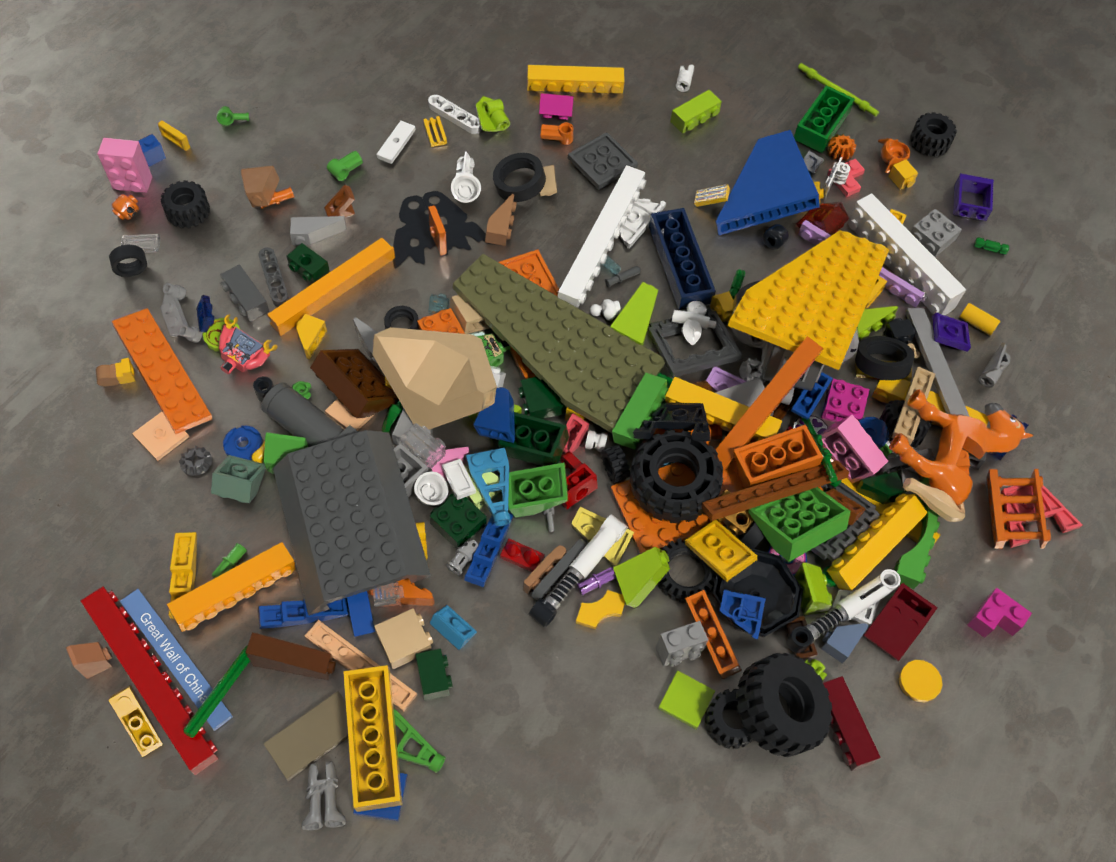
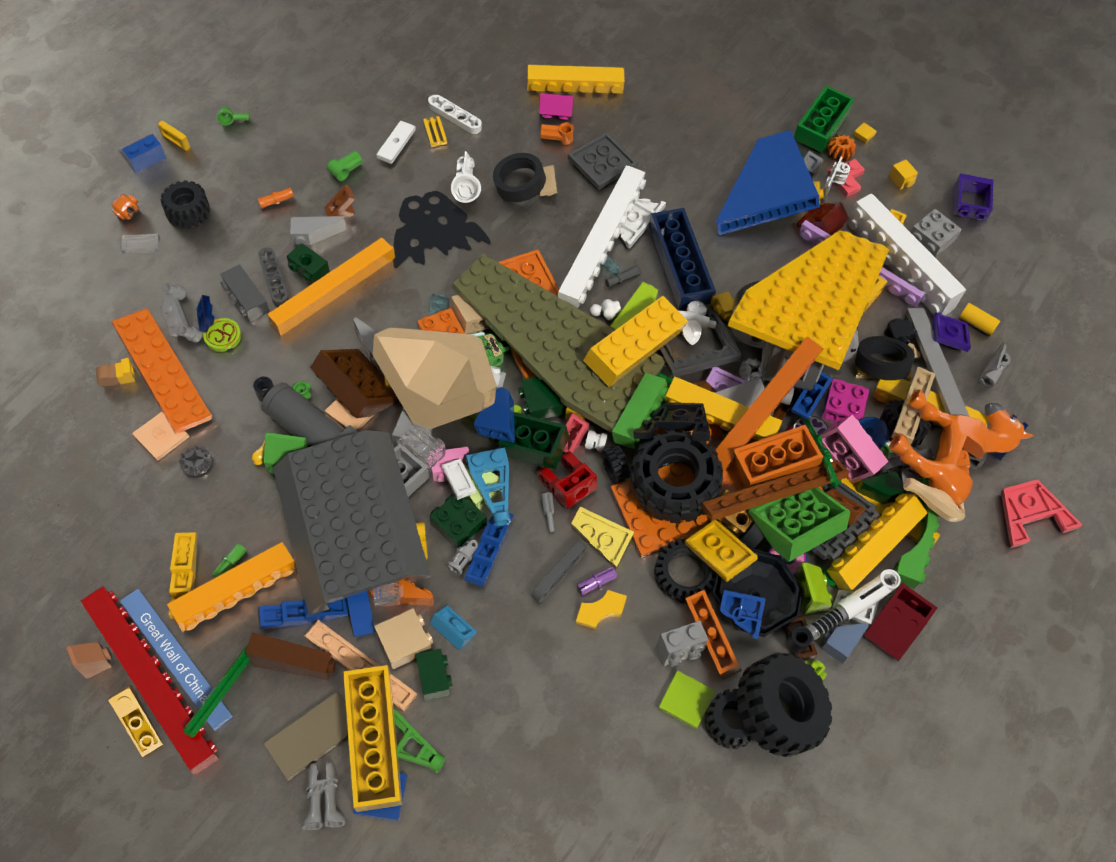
bright pink brick [97,138,152,193] -> none
black tyre [109,244,147,277] -> none
sand green slope [211,455,266,503] -> none
torso [219,314,277,374] -> none
blue tile [223,425,263,460] -> none
medium nougat slope [241,166,280,207] -> none
yellow slope [296,314,327,360] -> none
green bar [382,401,403,433] -> none
black tyre [384,305,419,330] -> none
white helmet [414,471,448,505] -> none
orange plate [428,205,447,256] -> none
lime panel [476,96,510,132] -> none
medium nougat slope [485,194,517,246] -> none
red tile [500,538,545,572] -> none
bright green slope [508,463,568,518] -> none
medium nougat hinge [523,545,567,595] -> none
piece [528,514,628,628] -> none
lime slope [613,547,670,608] -> none
lime brick [670,90,722,134] -> none
white hinge [676,64,694,92] -> none
tile [694,184,730,207] -> none
green axle [729,269,746,300] -> none
black head [763,224,789,250] -> none
lime bar [798,63,879,117] -> none
dark red brick [823,676,881,771] -> none
lime slope [858,306,898,340] -> none
orange piece [878,138,910,173] -> none
yellow tile [899,660,943,703] -> none
black tyre [910,112,957,157] -> none
dark pink brick [967,588,1032,638] -> none
green axle [974,237,1009,255] -> none
orange fence [986,469,1051,549] -> none
none -> yellow brick [583,296,688,387]
none -> yellow tile [853,123,877,143]

